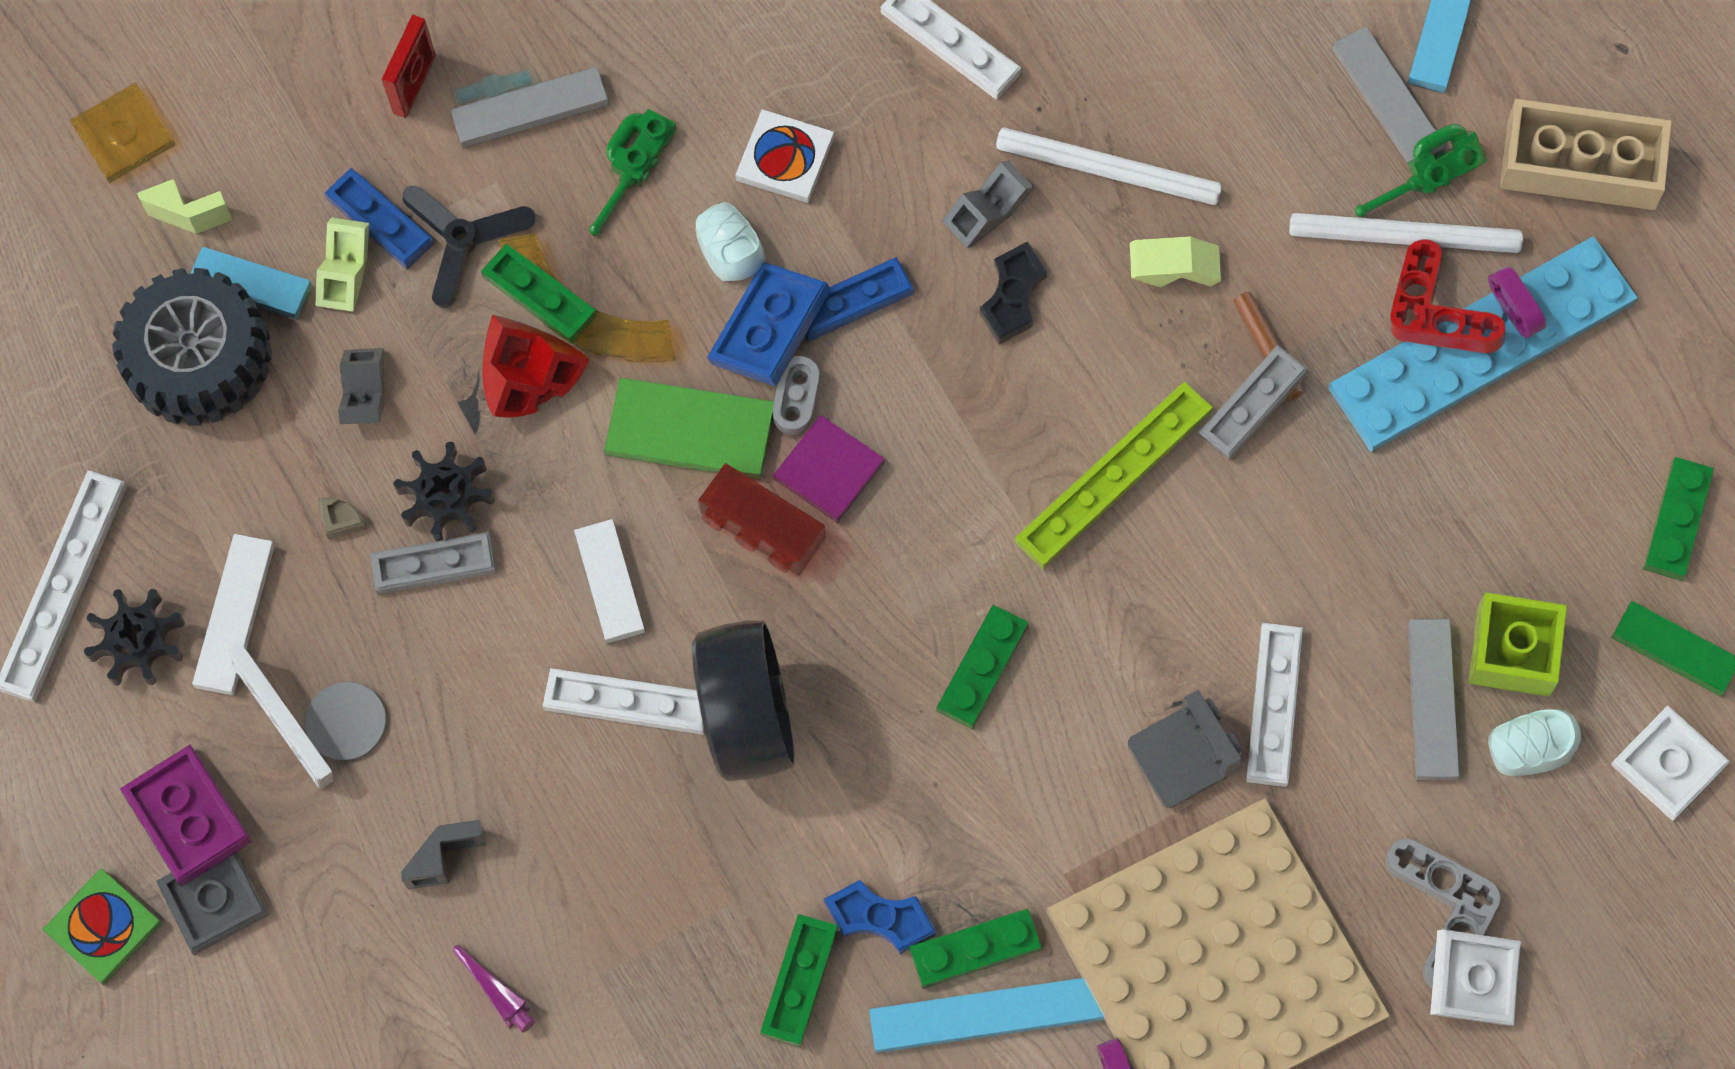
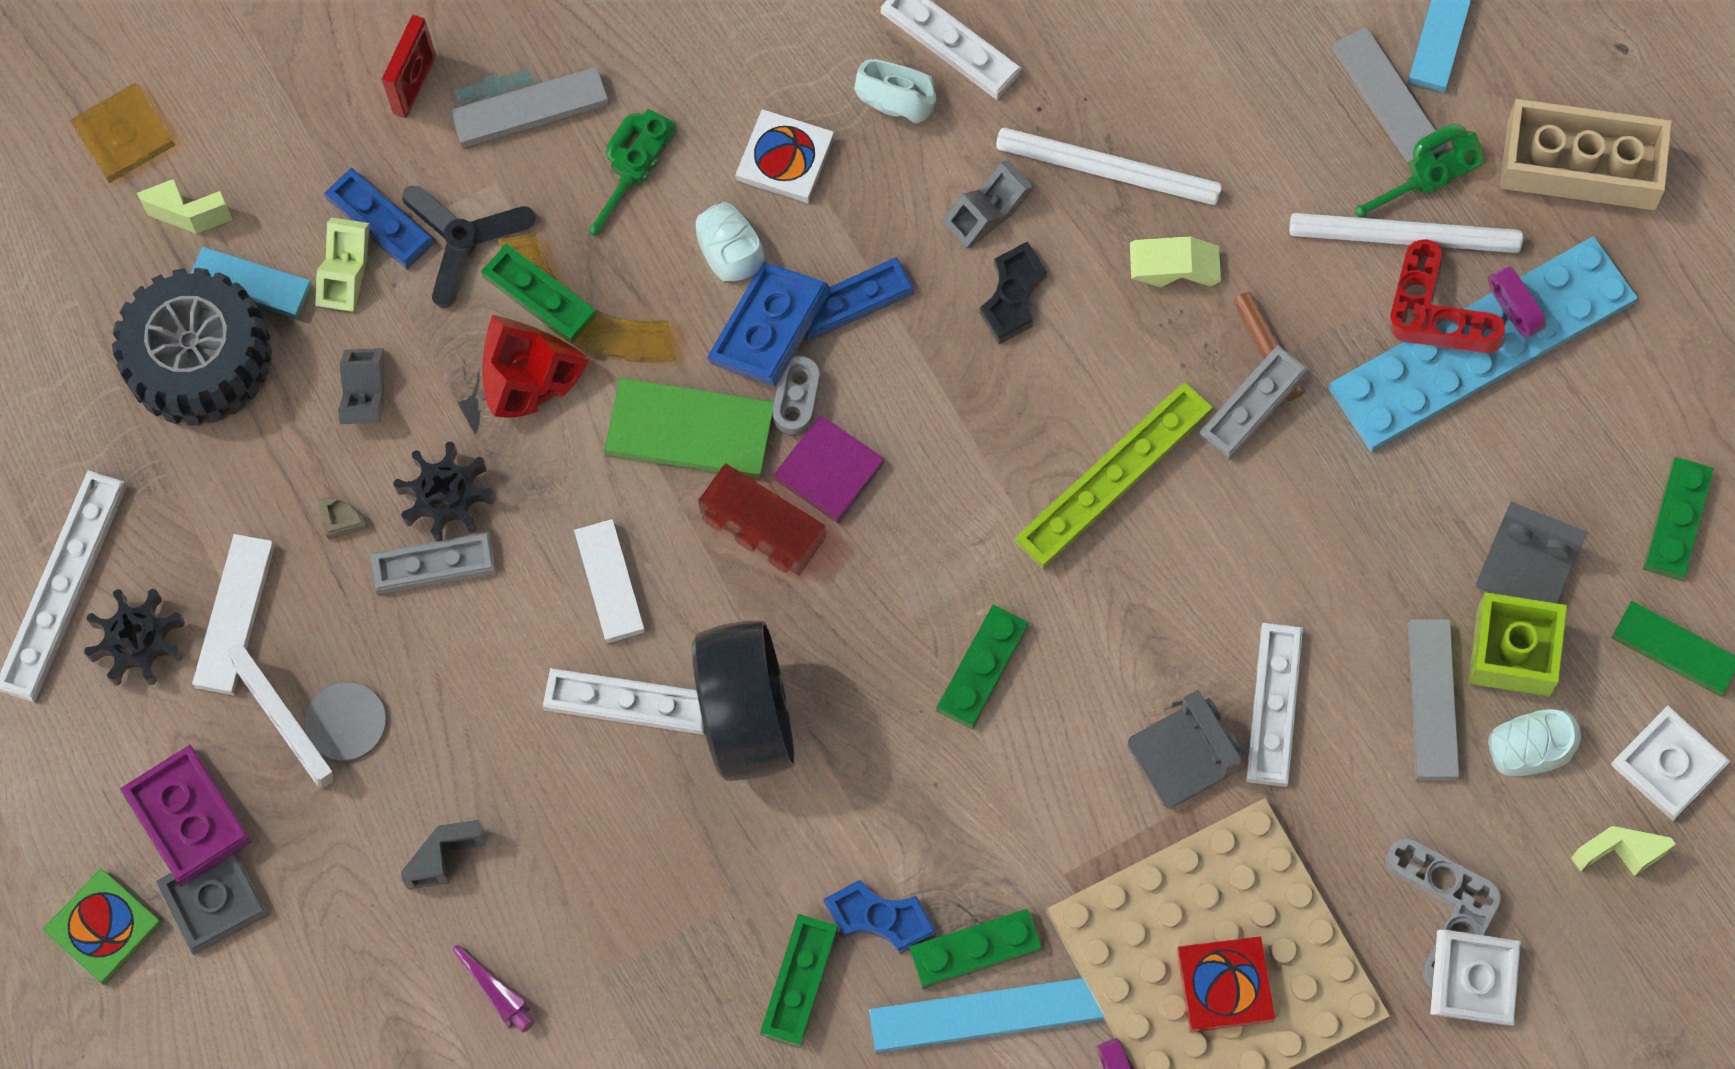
none -> light aqua piece [854,59,937,124]
none -> tile [1177,936,1275,1032]
none -> dark grey bracket [1476,501,1588,603]
none -> yellowish green slope [1571,826,1676,876]

